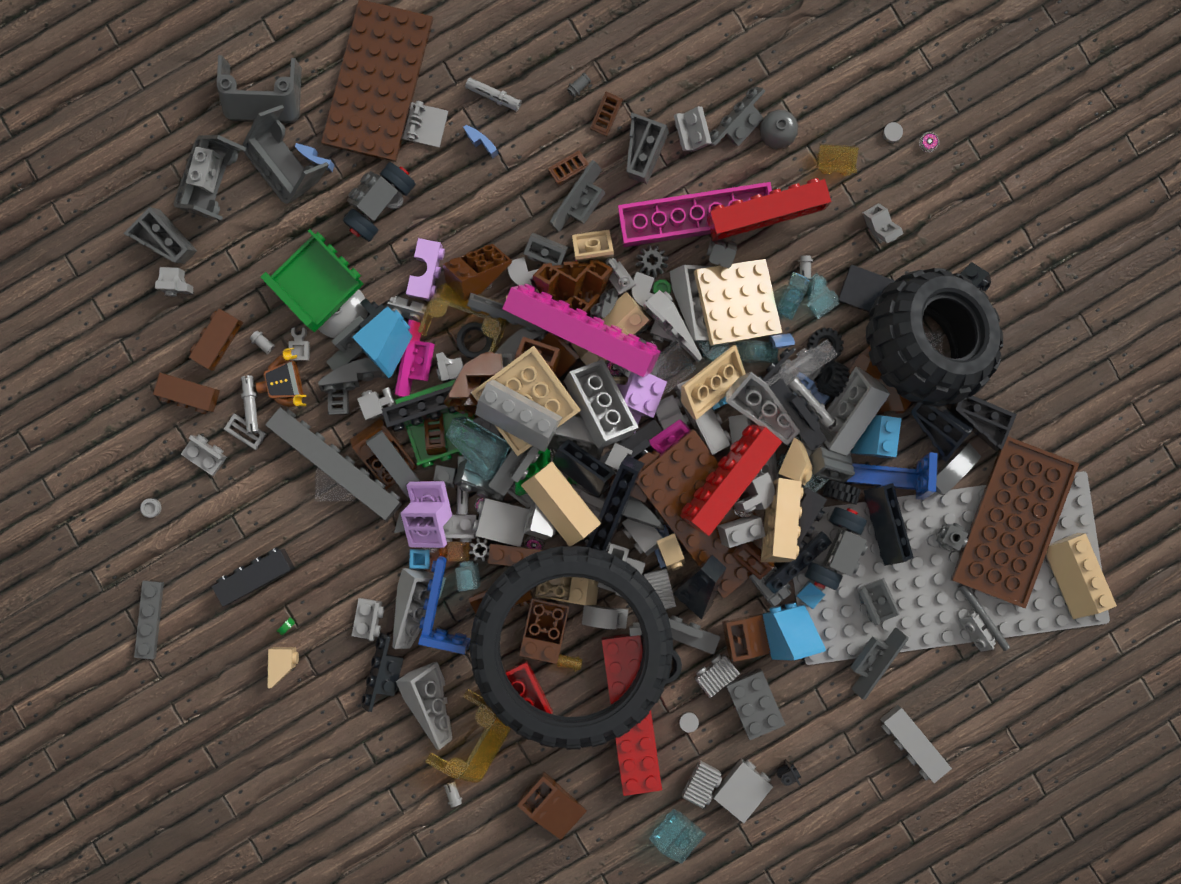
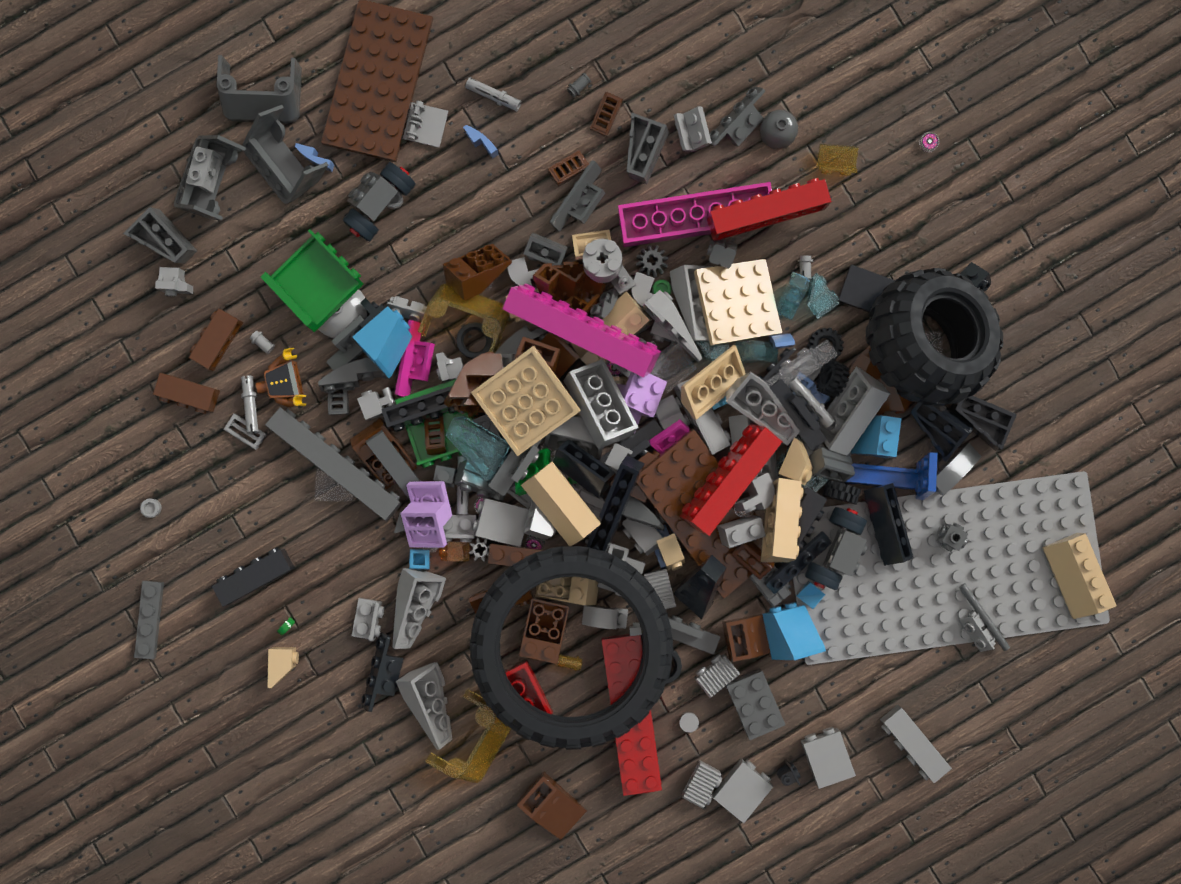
light grey bracket [181,434,227,476] -> none
light grey plate [289,328,309,361] -> none
lavender arch [406,238,445,301] -> none
blue bracket [418,556,471,654] -> none
light grey pin [443,781,463,808] -> none
clear light blue brick [455,560,481,591] -> none
dark grey plate [467,293,542,331] -> none
light grey slope [475,379,563,452] -> none
clear light blue slope [649,809,706,864] -> none
dark grey bracket [850,627,909,700] -> none
dark grey bracket [859,578,900,626] -> none
light grey brick [862,203,903,244] -> none
light grey tile [883,122,903,143] -> none
reddish brown plate [951,437,1079,609] -> none
none -> light grey brick [583,239,622,283]
none -> light grey brick [801,727,856,789]

